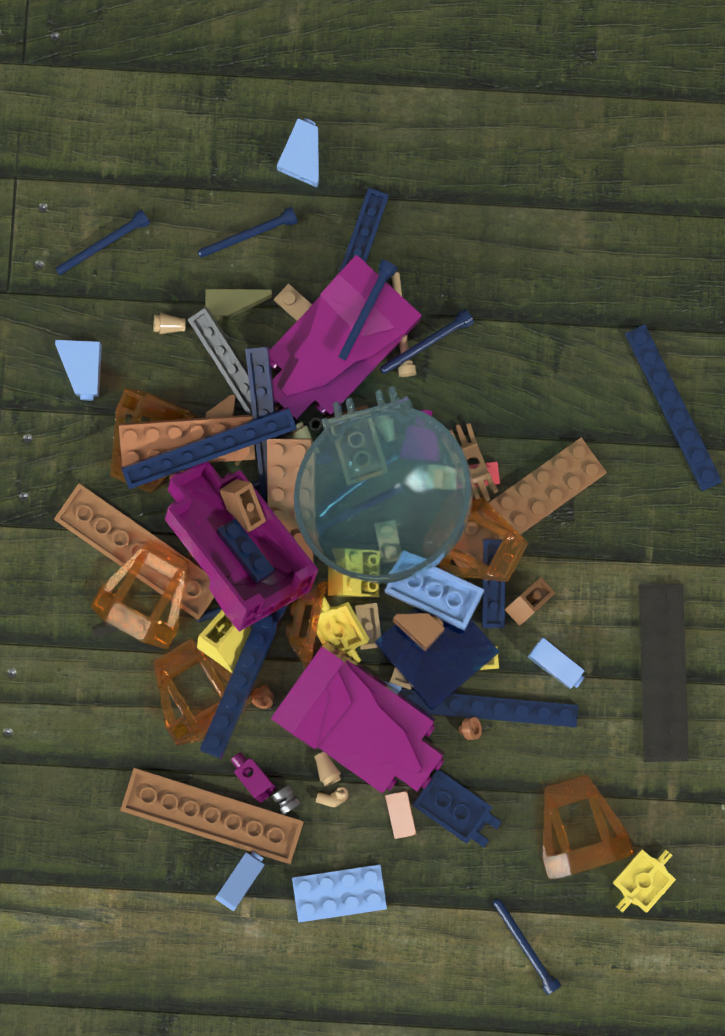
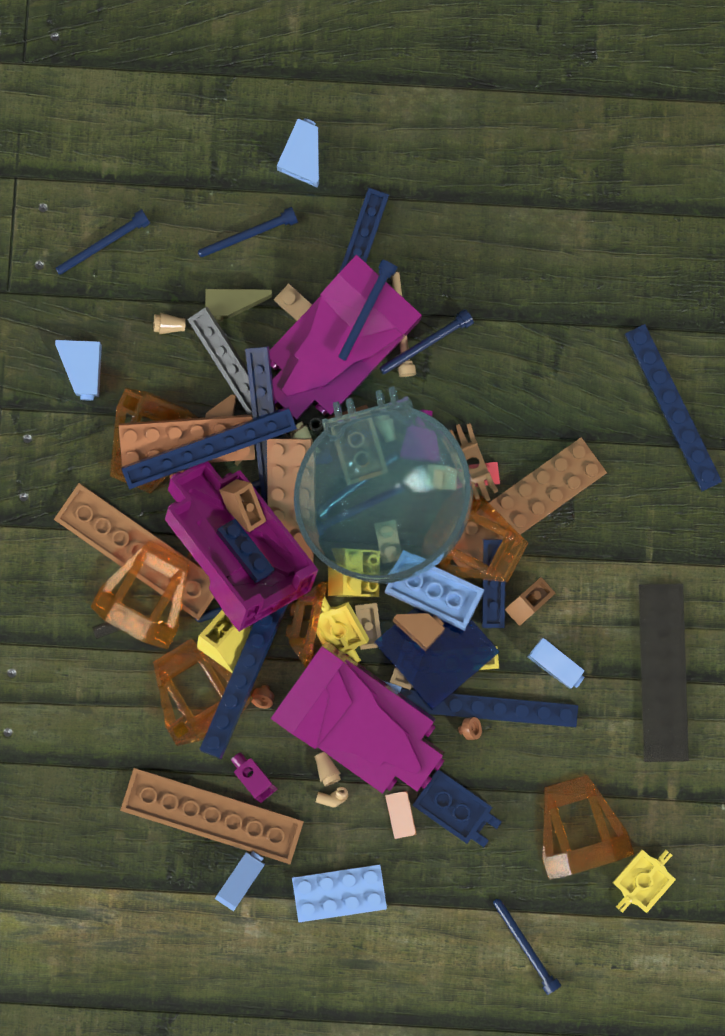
flat silver wheel [272,784,302,815] -> none

